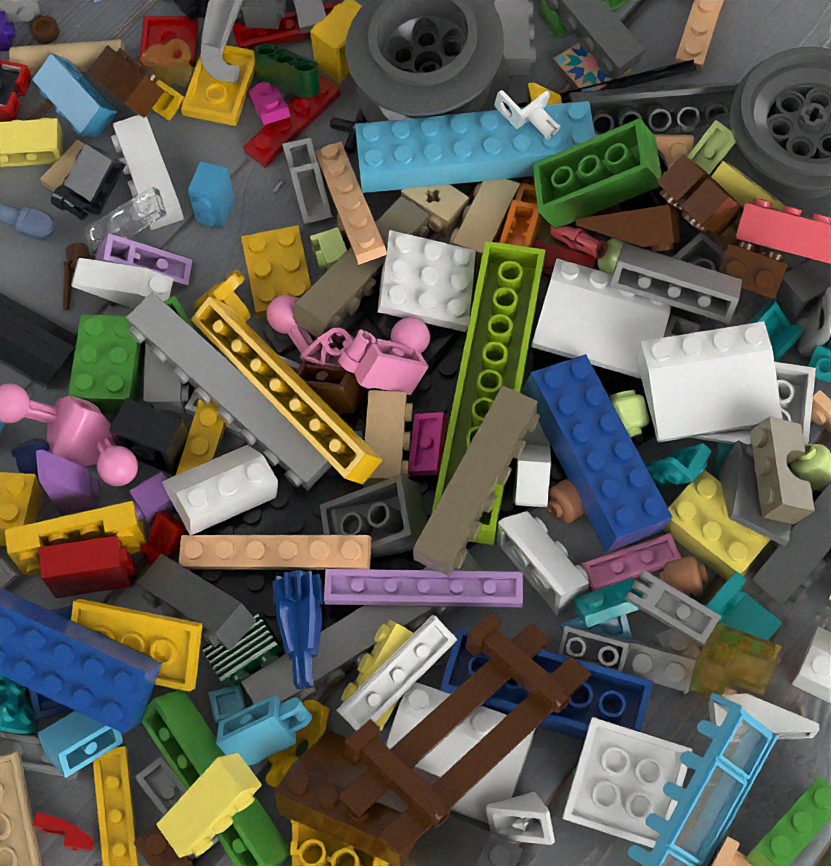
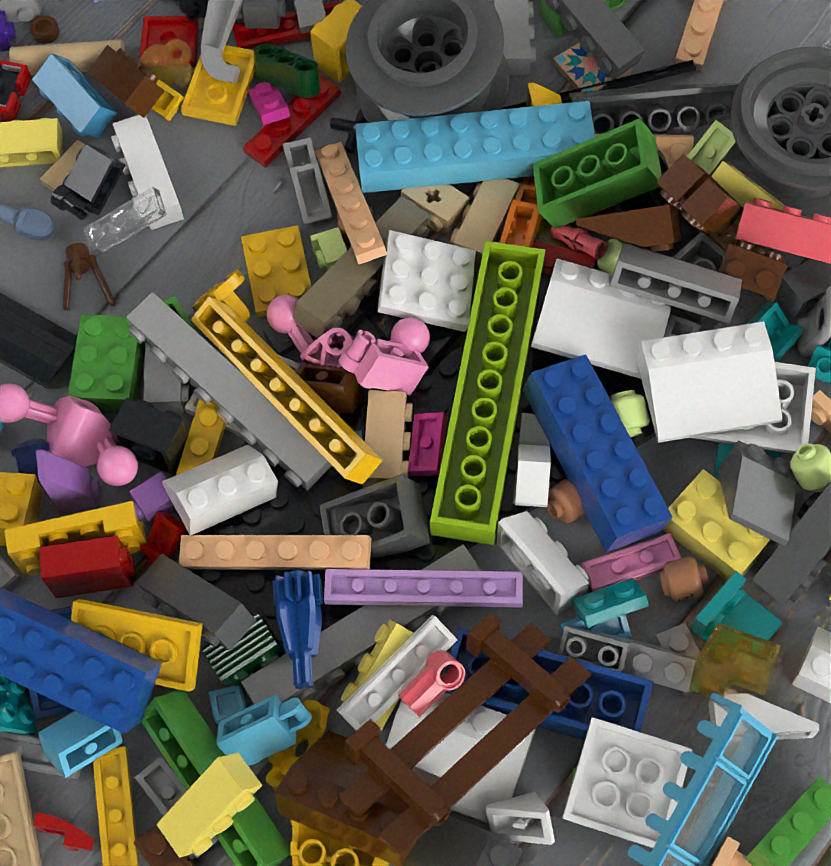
white slope [71,258,174,309] -> none
lavender slope [96,233,192,288] -> none
dark azure brick [188,161,235,228] -> none
dark tan brick [413,385,540,576] -> none
white bracket [494,90,561,140] -> none
light grey hinge [625,570,721,647] -> none
teal bracket [645,443,712,488] -> none
dark tan arch [750,416,815,525] -> none
none -> coral piece [398,650,465,717]

